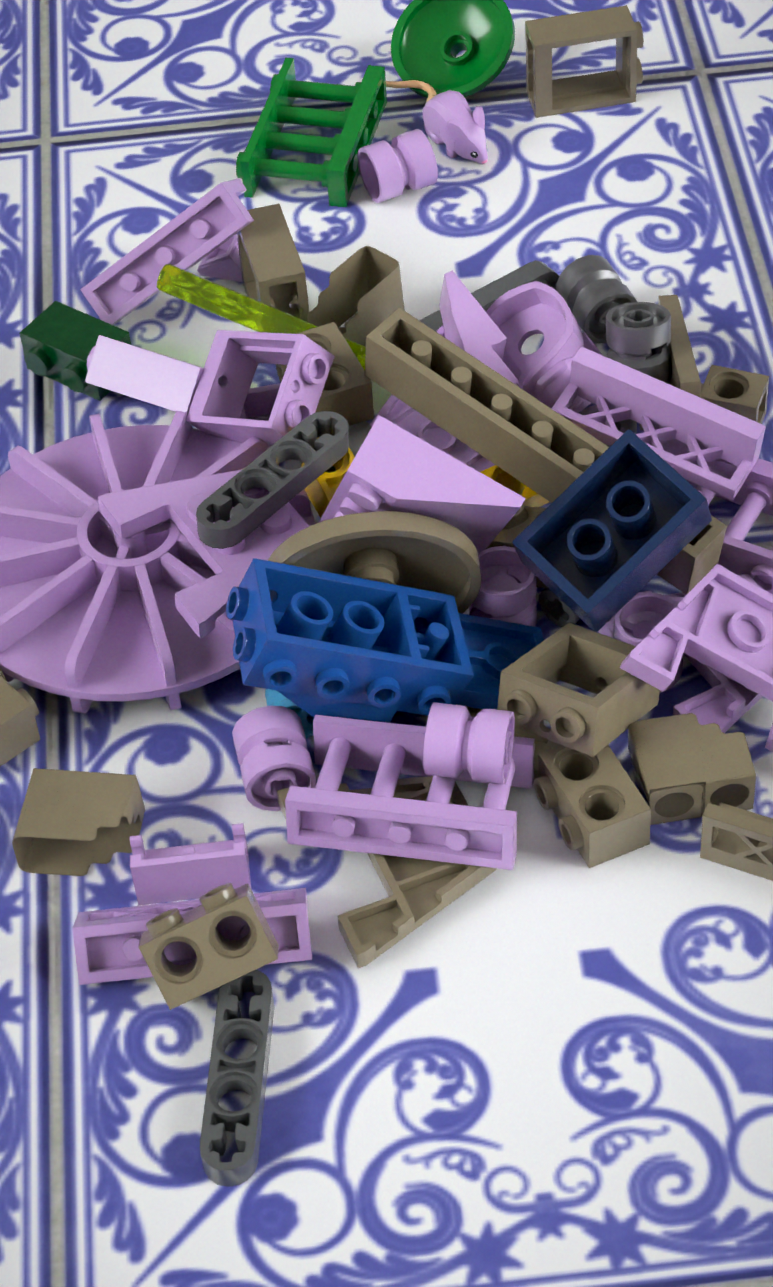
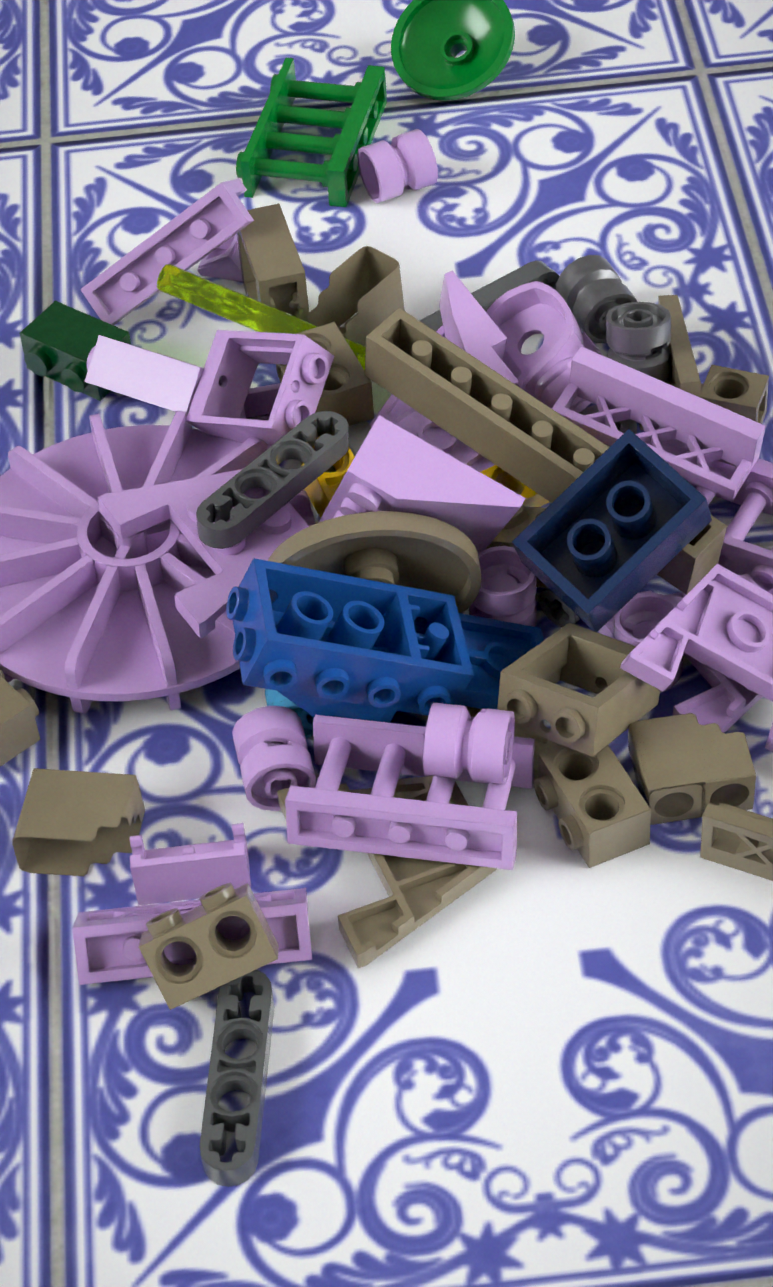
lavender animal [386,80,488,164] -> none
dark tan window [525,5,644,118] -> none

